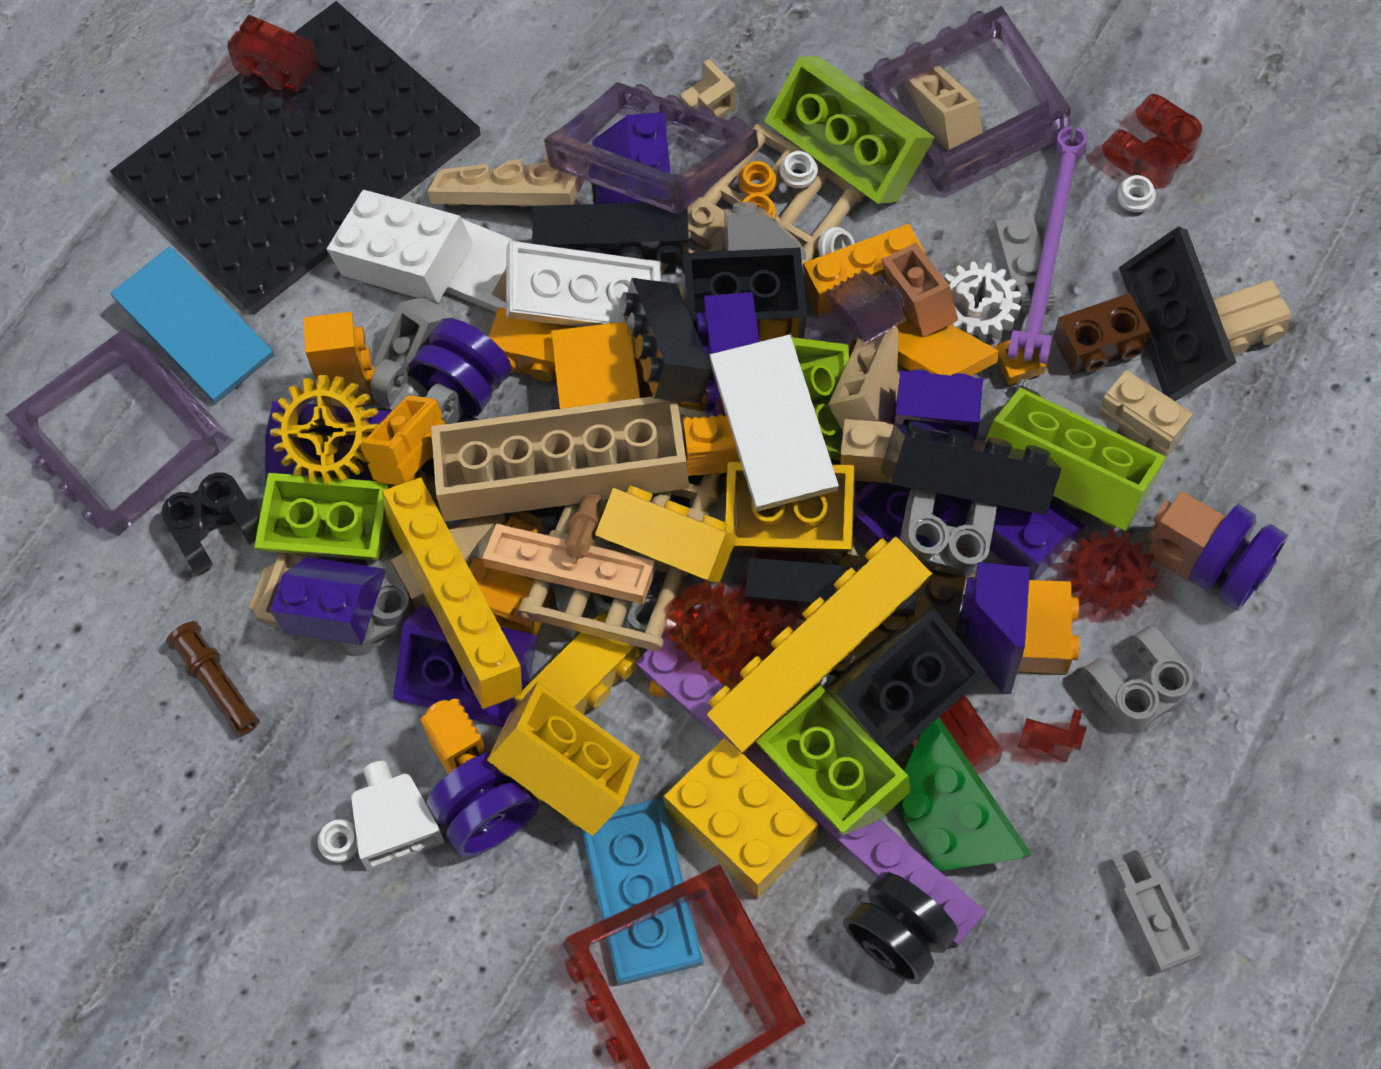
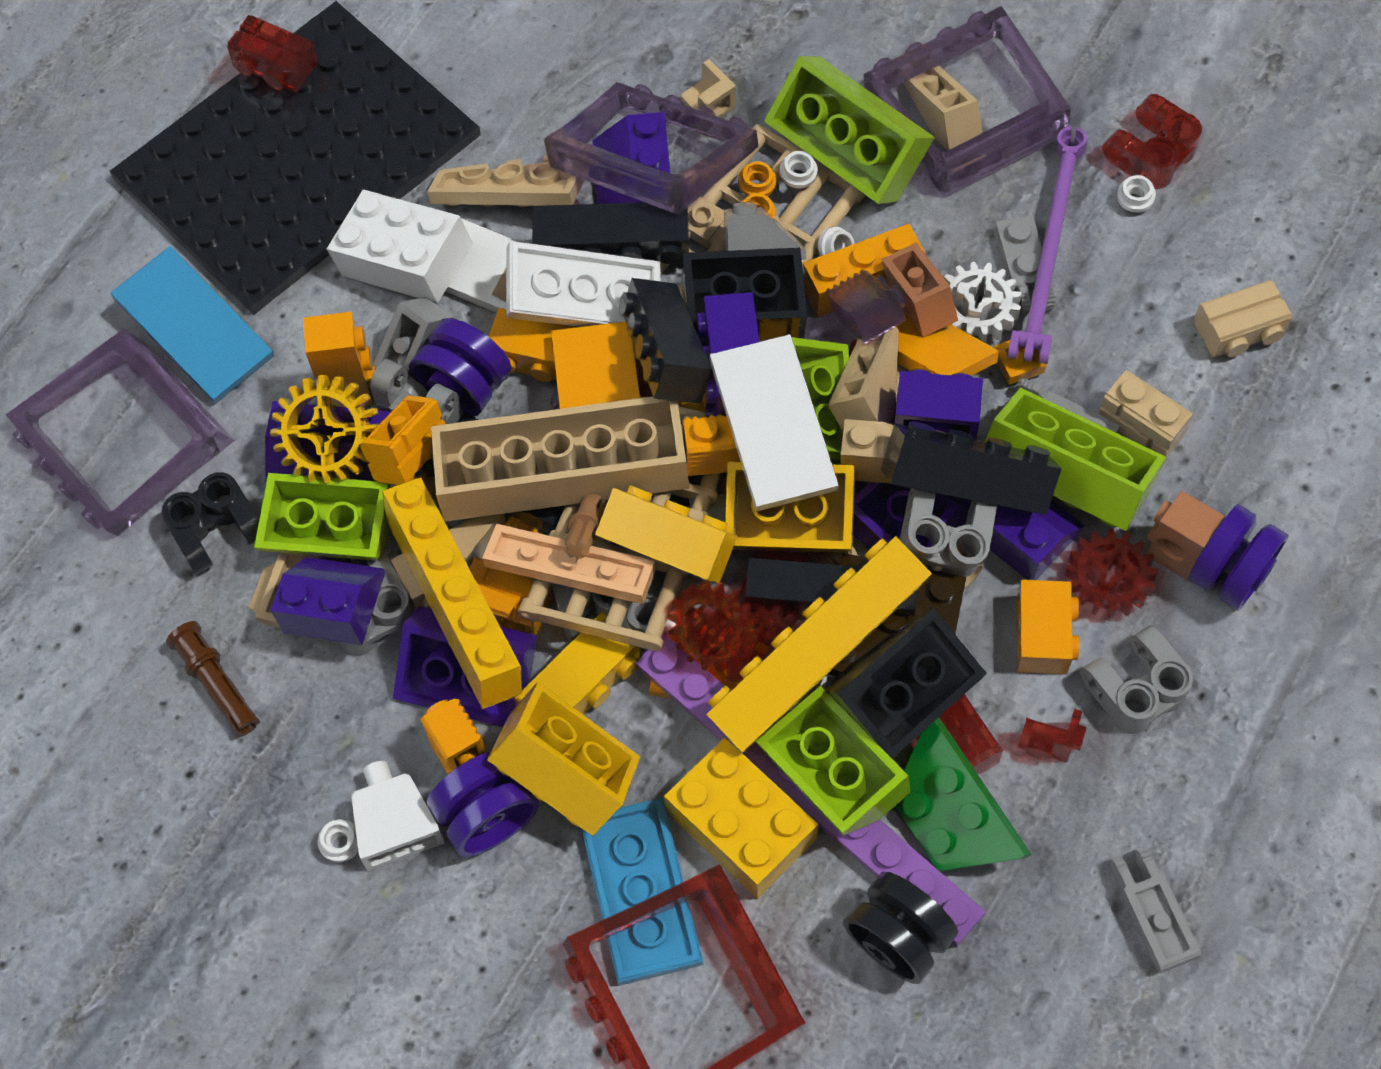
dark purple slope [957,562,1030,694] -> none
reddish brown brick [1053,293,1150,375] -> none
black plate [1119,226,1237,401] -> none

